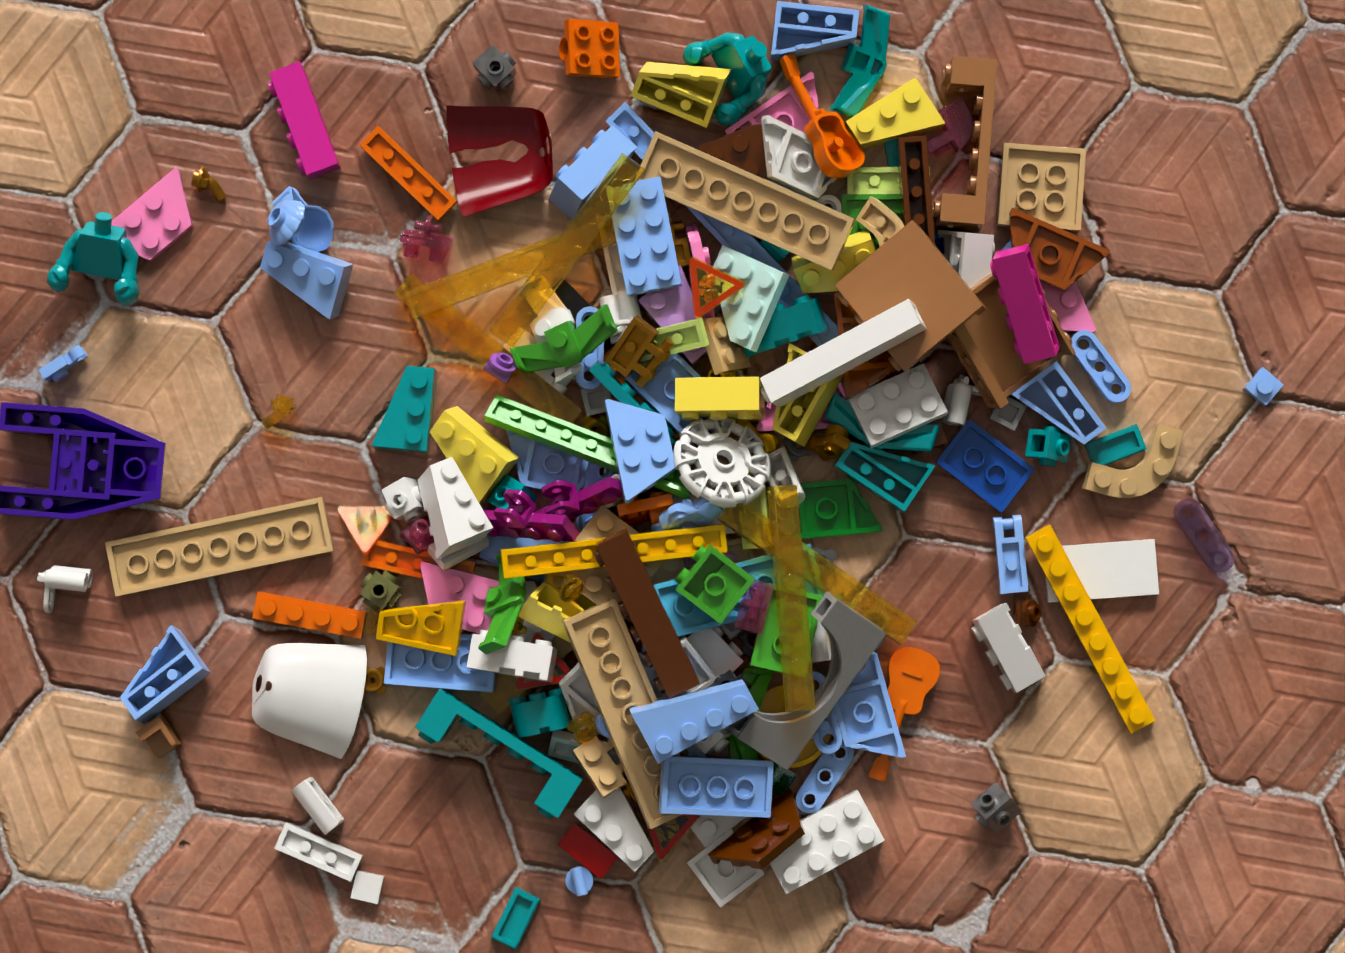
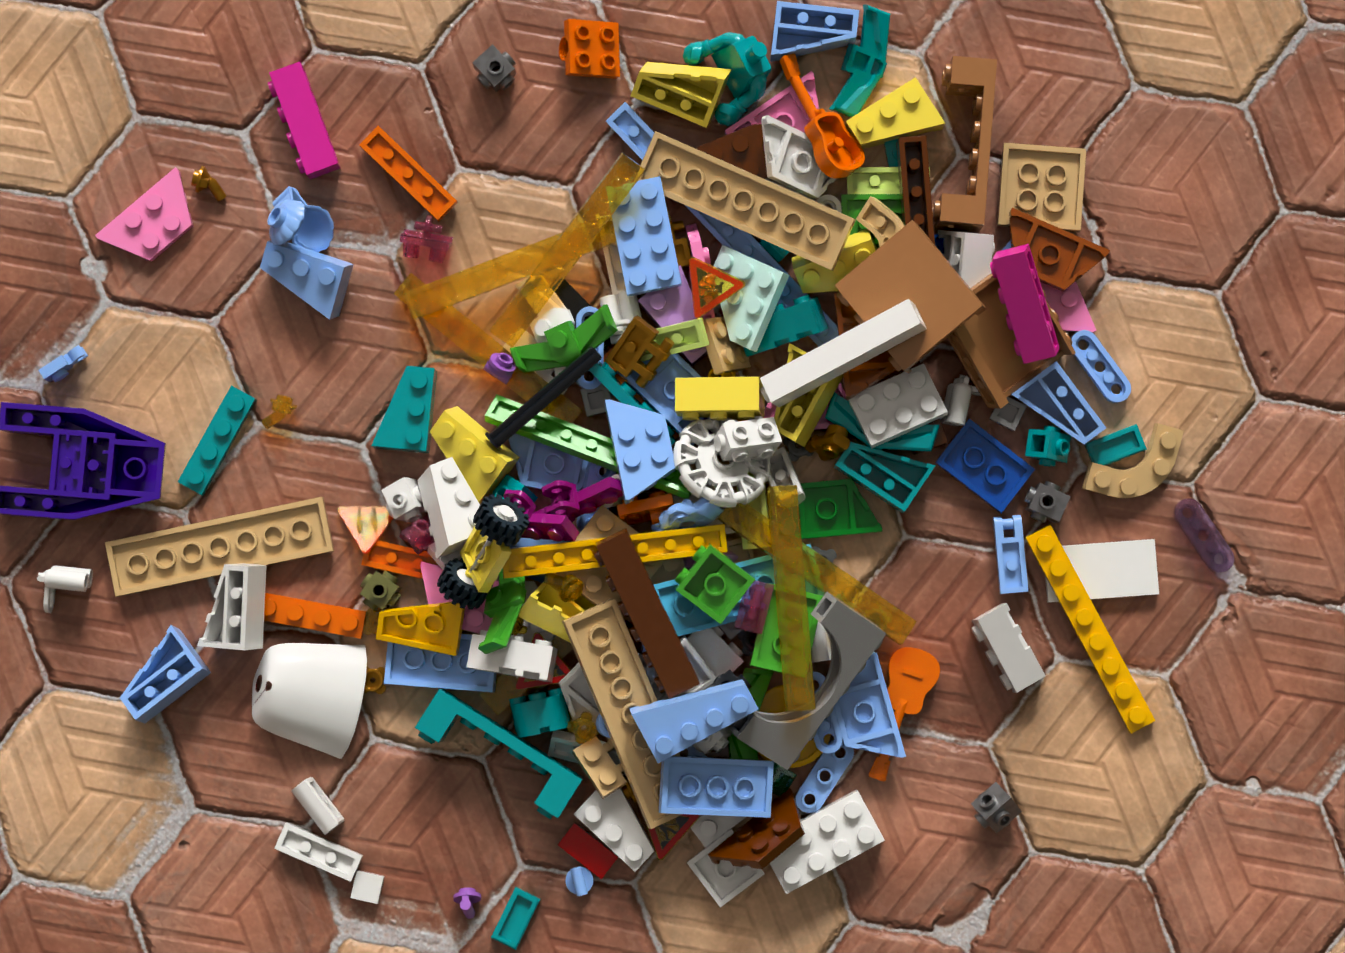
teal torso [47,212,139,306] -> none
medium nougat panel [136,716,182,758] -> none
dark red piece [446,105,553,217] -> none
light blue wedge [549,125,637,221] -> none
pearl gold plate [581,416,608,437] -> none
clear pink brick [927,98,973,158] -> none
reddish brown plate [1014,599,1041,627] -> none
light blue plate [1243,367,1284,406] -> none
none -> teal plate [178,385,257,496]
none -> white wedge [197,563,266,651]
none -> plate [437,494,529,609]
none -> medium lavender plate [453,888,481,919]
none -> black axle [485,347,602,451]
none -> white brick [714,416,782,462]
none -> flat silver brick [1024,481,1071,523]

